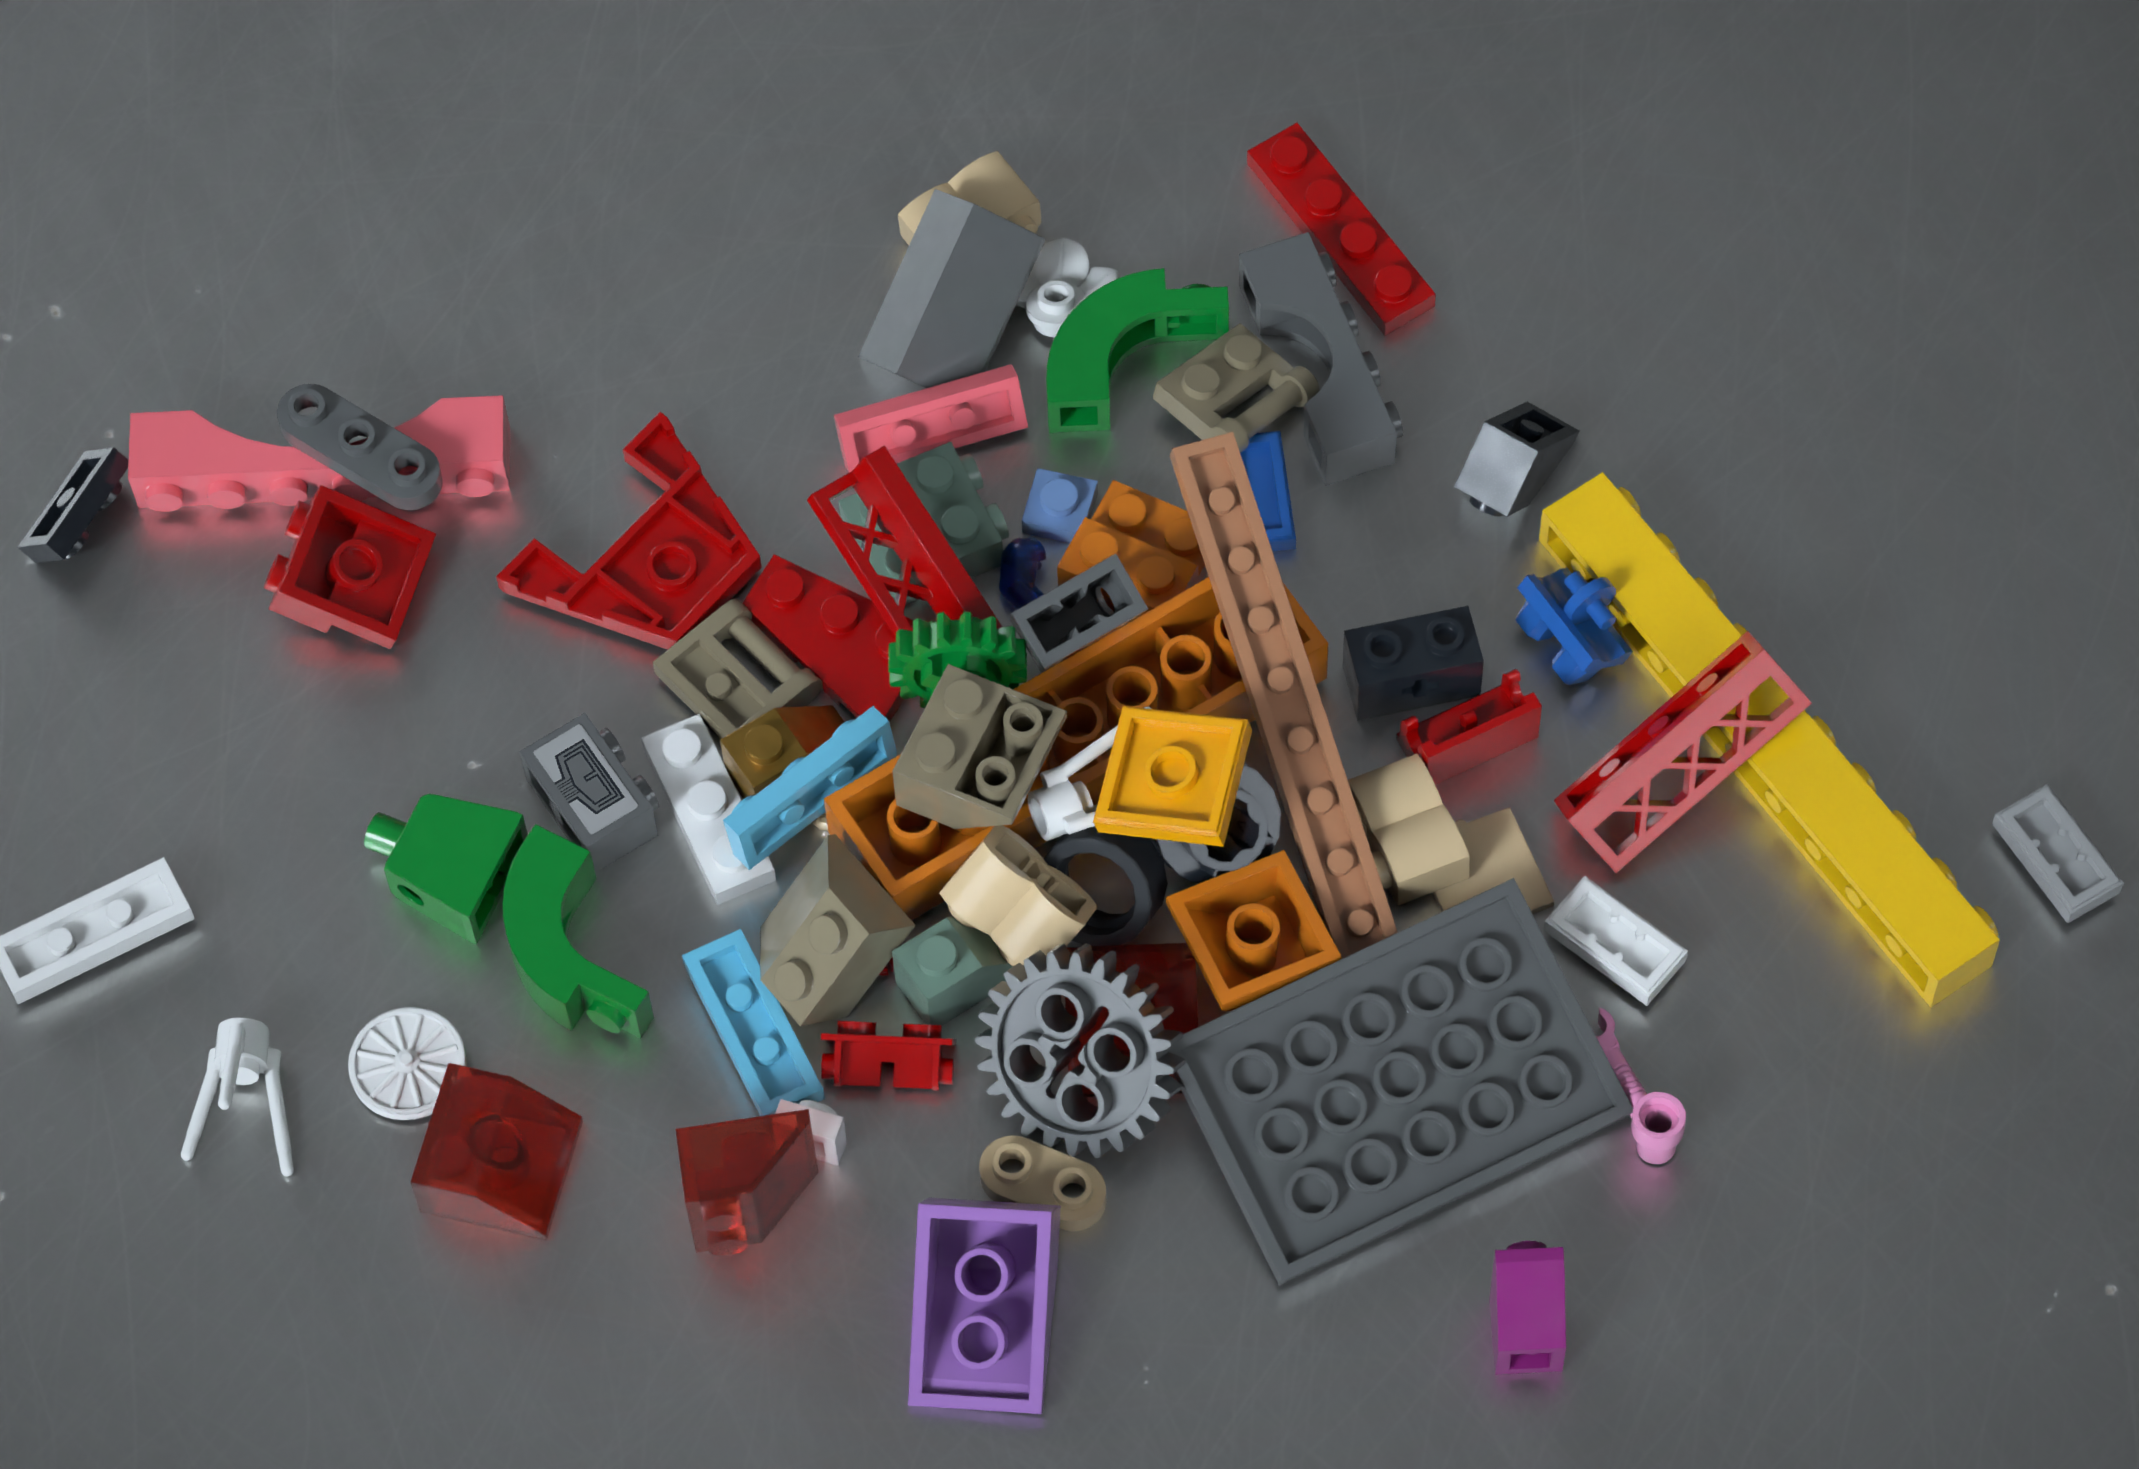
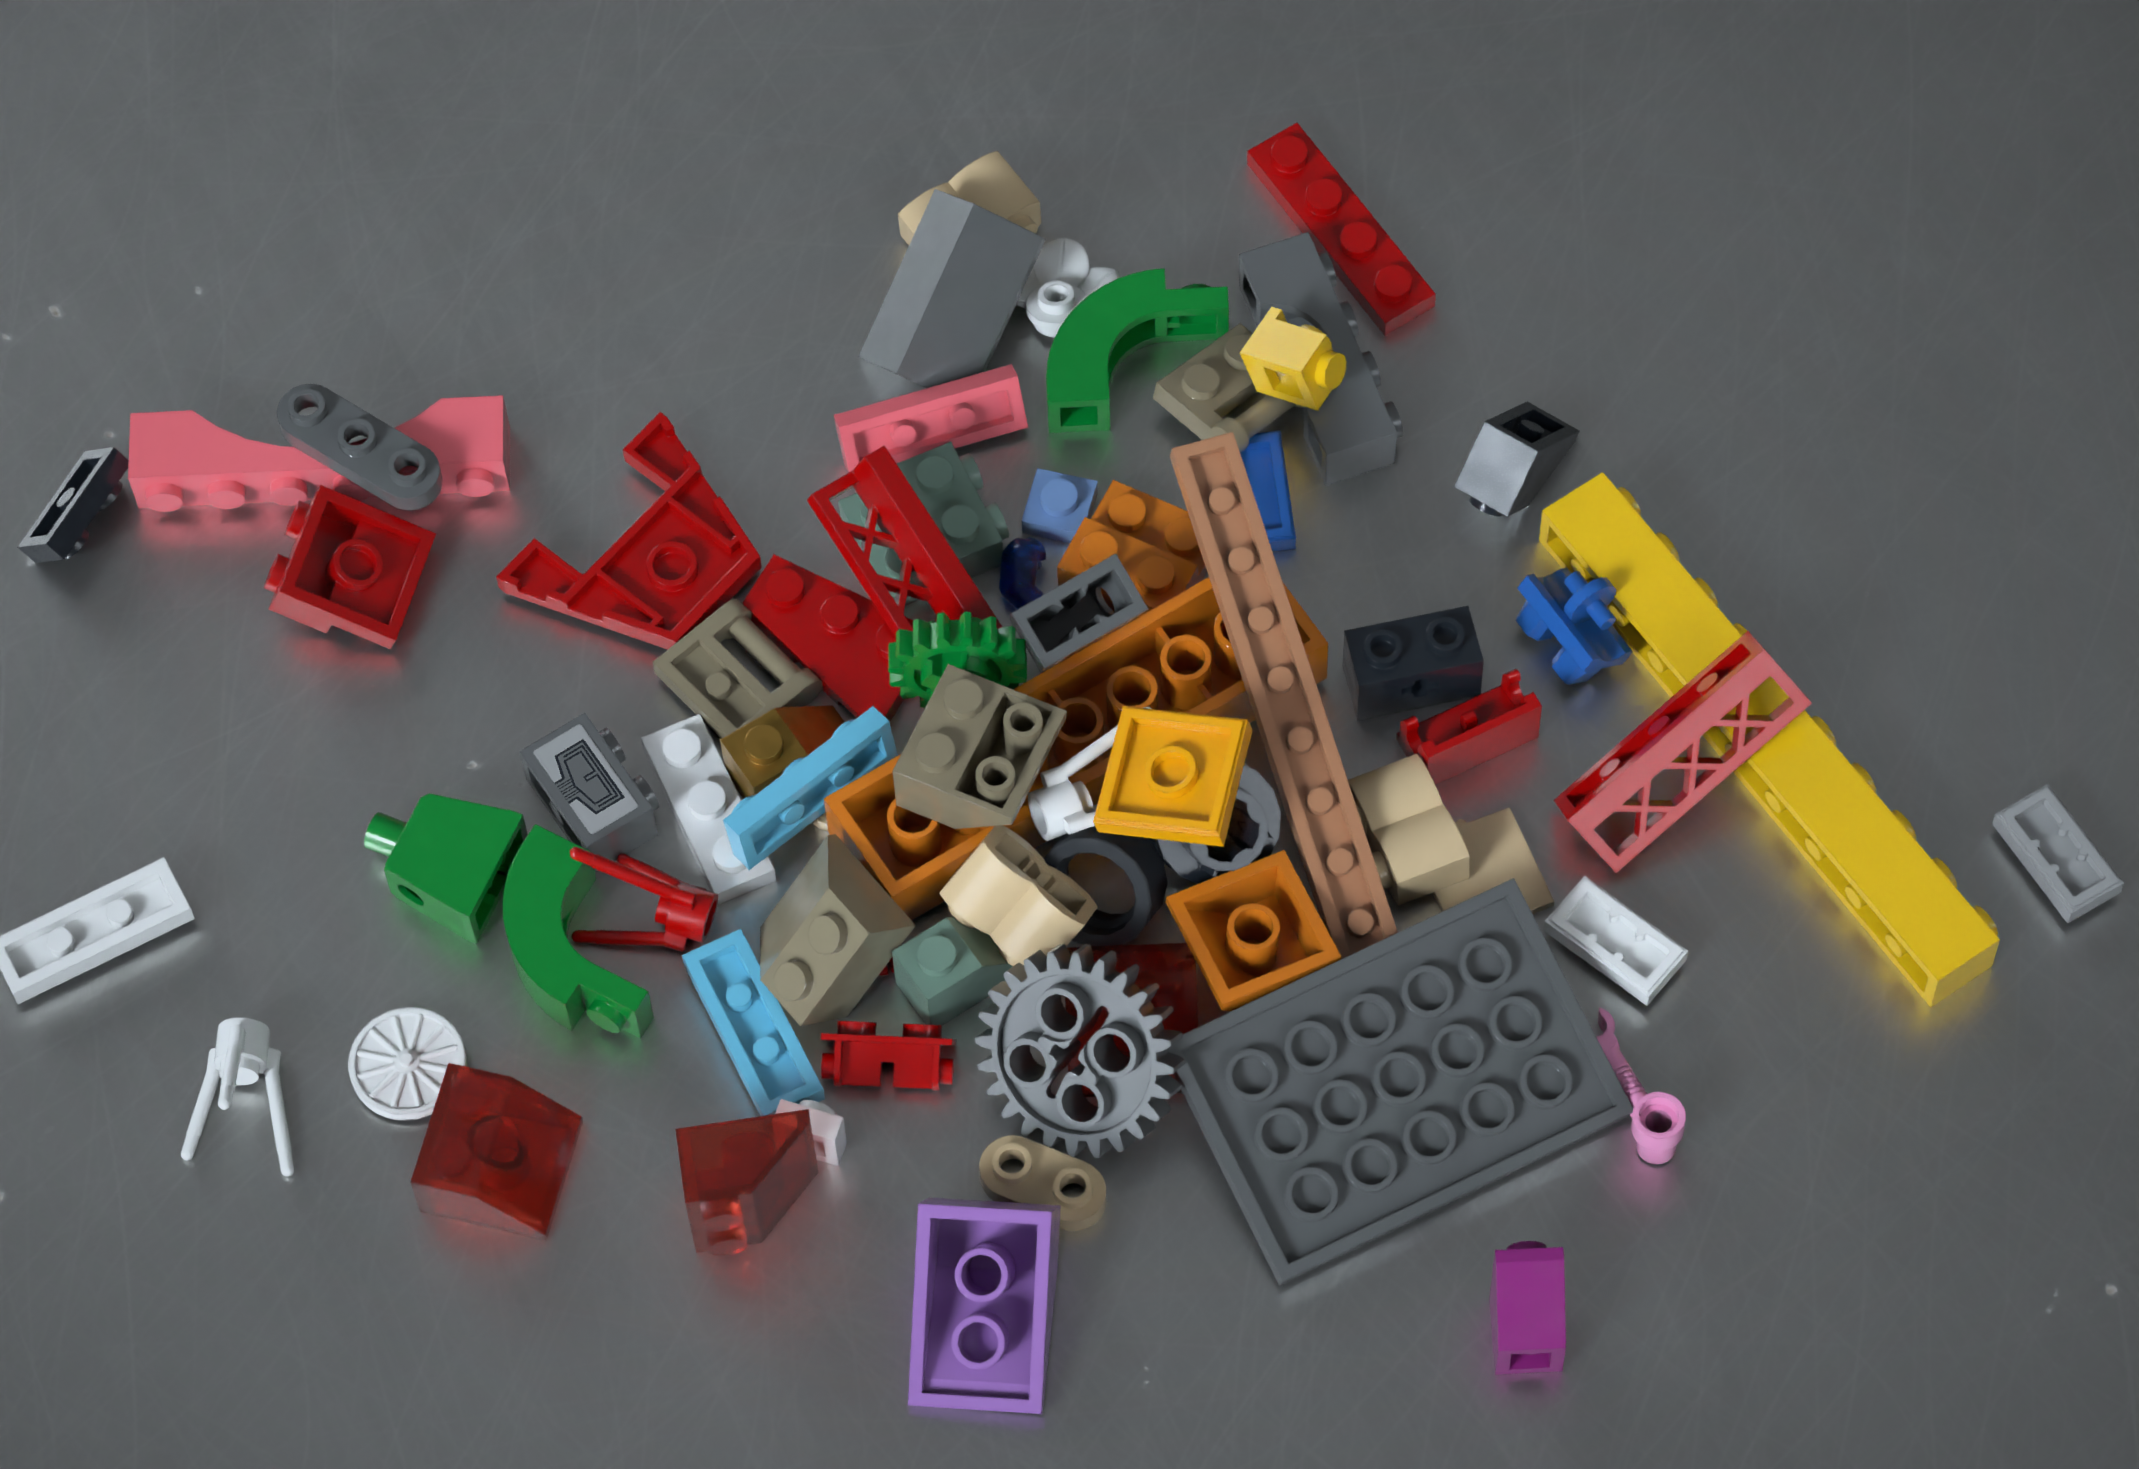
none -> red plant [570,847,719,952]
none -> yellow brick [1240,307,1346,411]

